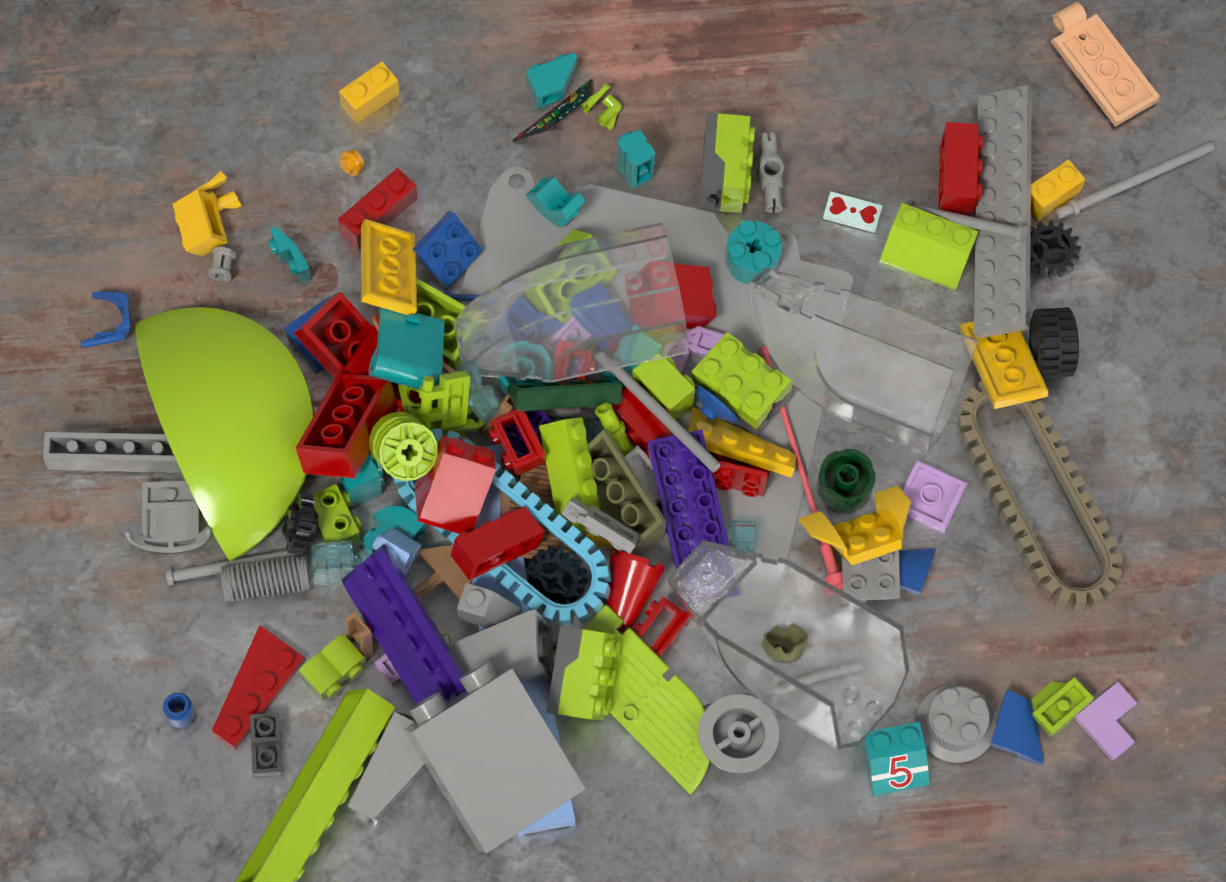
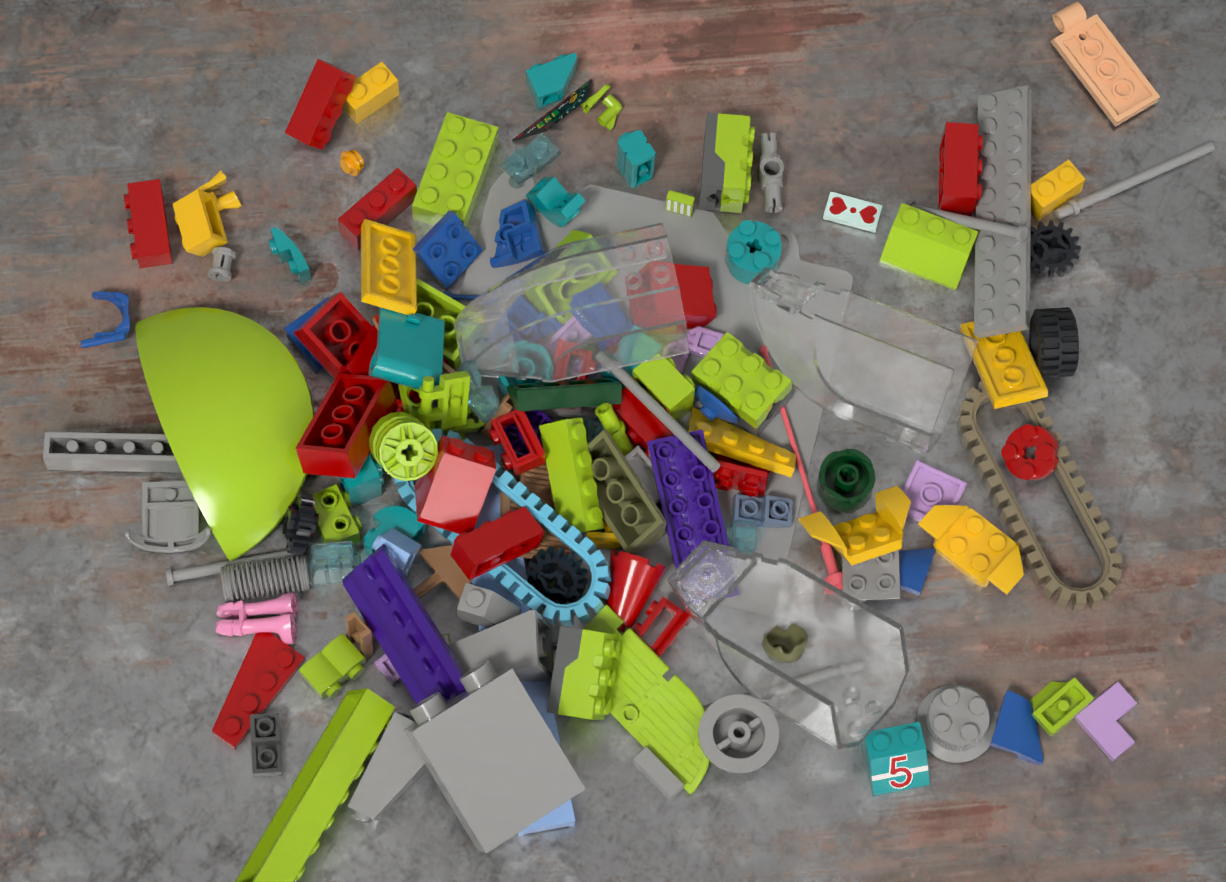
blue brick [163,693,195,728] -> none
light grey hinge [562,497,639,553] -> none
none -> red brick [123,179,173,269]
none -> bright pink piece [215,592,298,644]
none -> red brick [285,59,356,150]
none -> lime brick [412,112,499,228]
none -> blue slope [490,200,546,268]
none -> clear light blue slope [500,133,561,185]
none -> light grey piece [633,747,684,802]
none -> lime tile [665,190,695,217]
none -> sand blue slope [731,494,793,528]
none -> yellow piece [918,505,1024,595]
none -> red plate [1001,424,1059,481]

